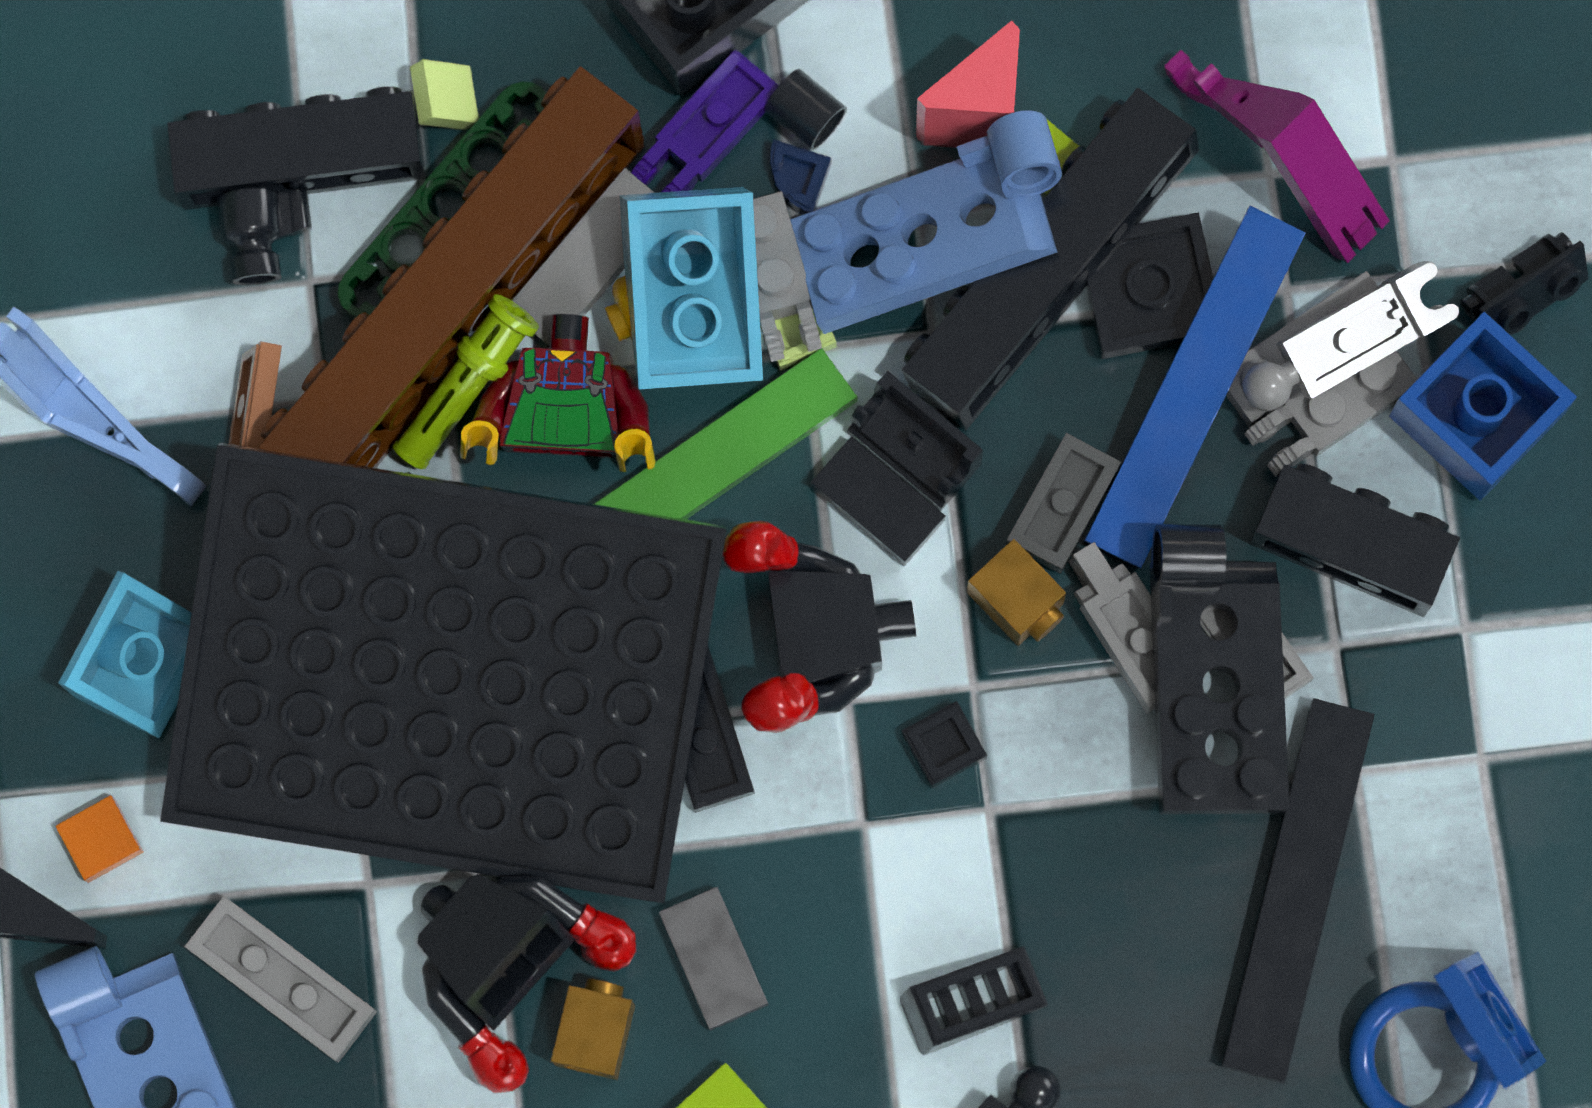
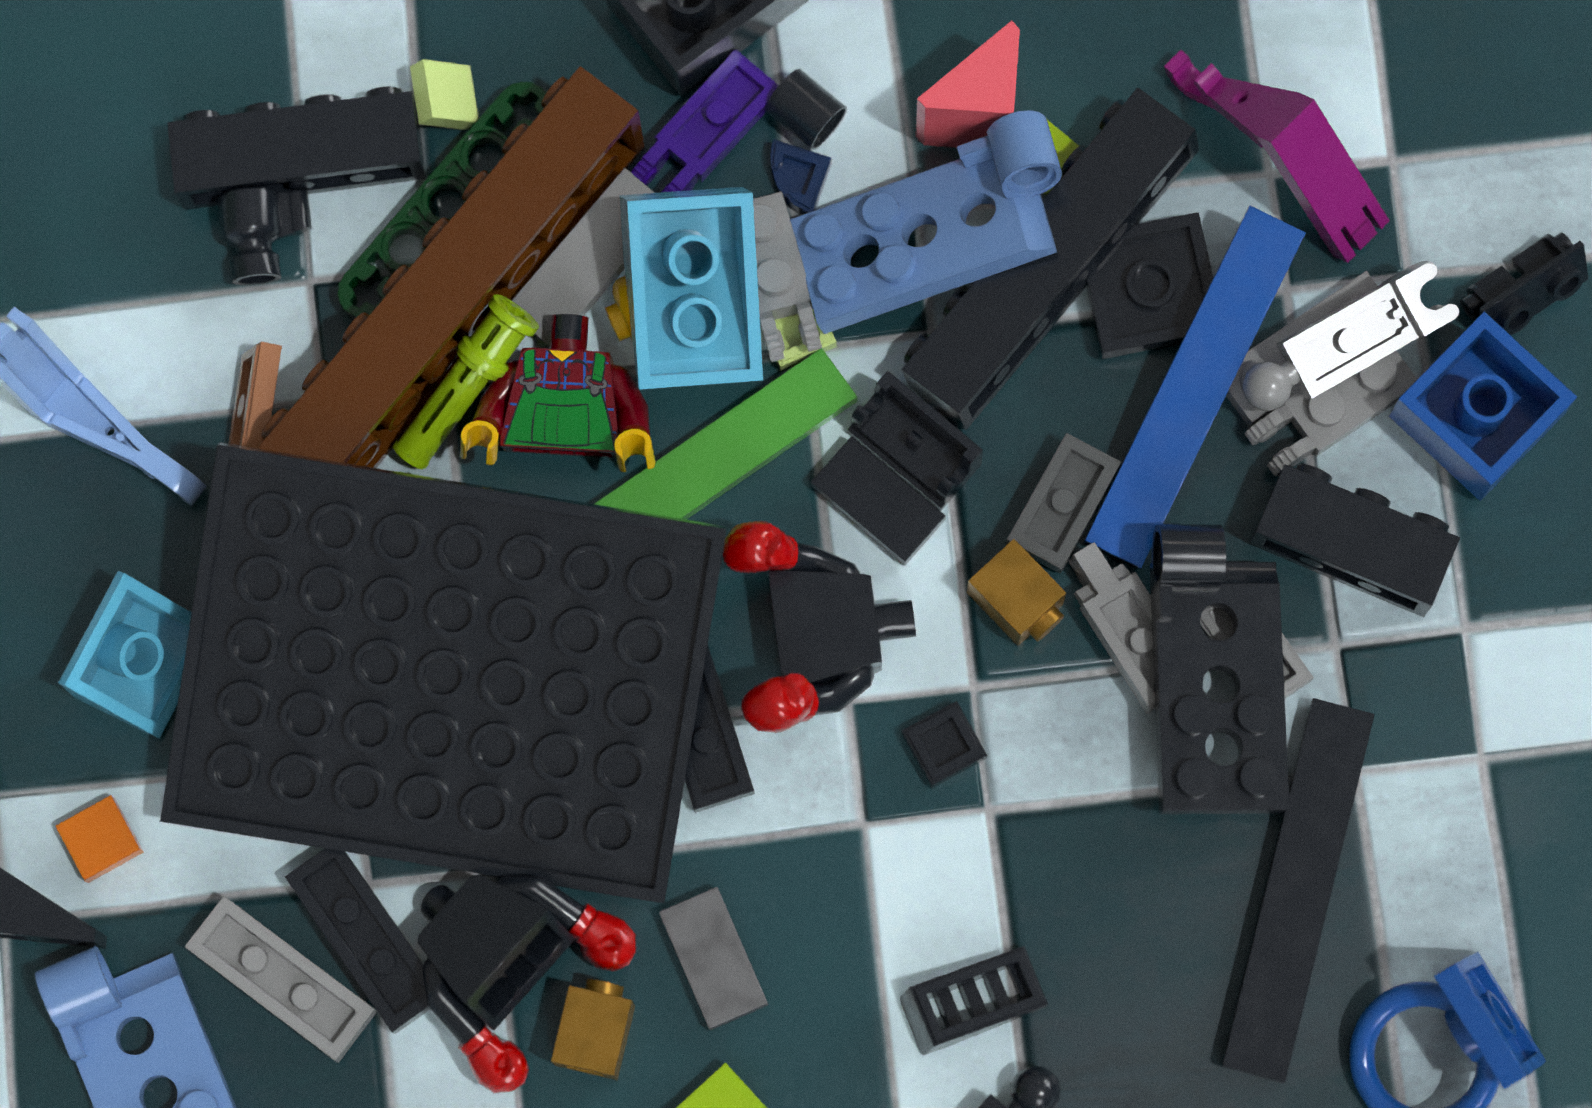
none -> black plate [285,849,430,1035]

